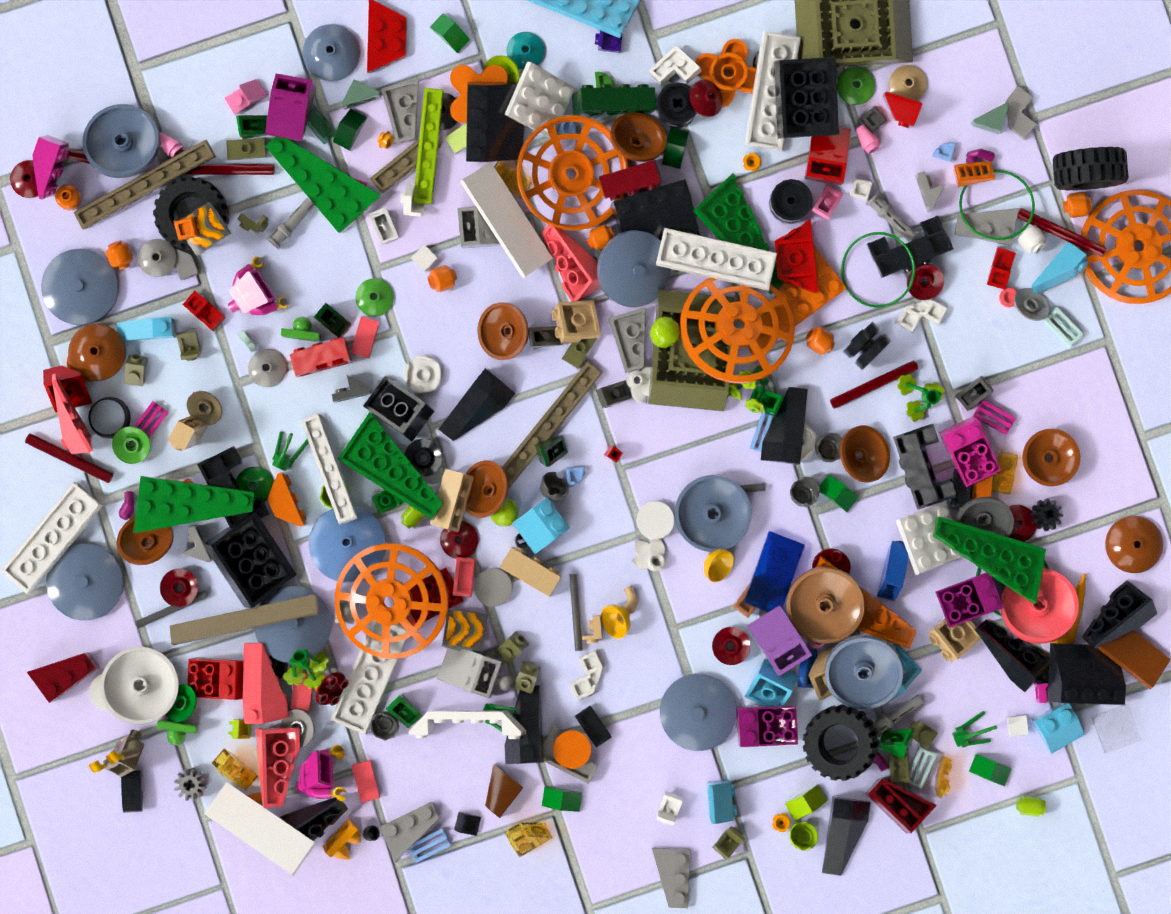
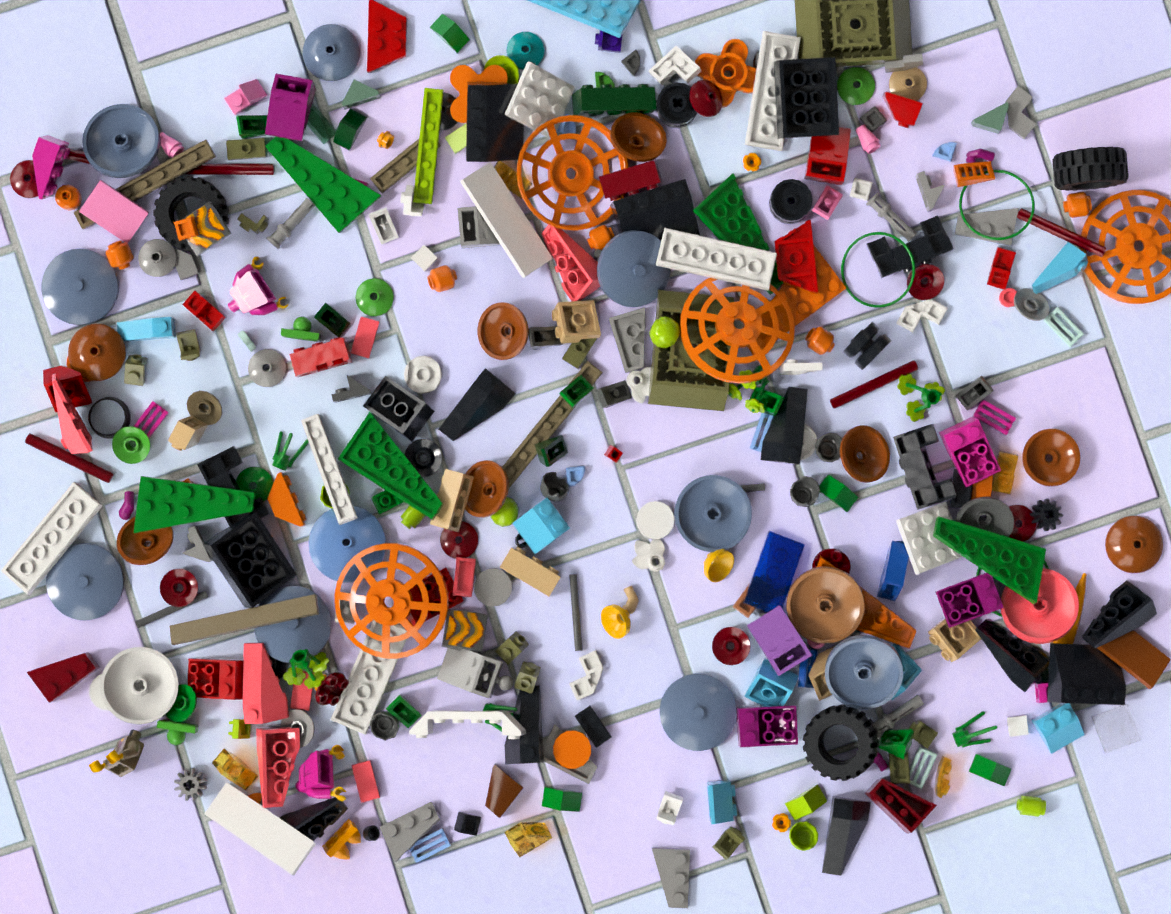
black slope [121,770,143,813] -> none
light grey wing [381,79,419,144] -> none
tan bracket [582,615,602,643] -> none
dark green slope [662,128,689,169] -> none
white head [1018,225,1047,254] -> none
none -> bright pink tile [79,179,149,243]
none -> green slope [559,375,594,409]
none -> dark grey tile [621,50,640,77]
none -> white wing [779,359,823,375]
none -> light grey tile [884,54,923,73]

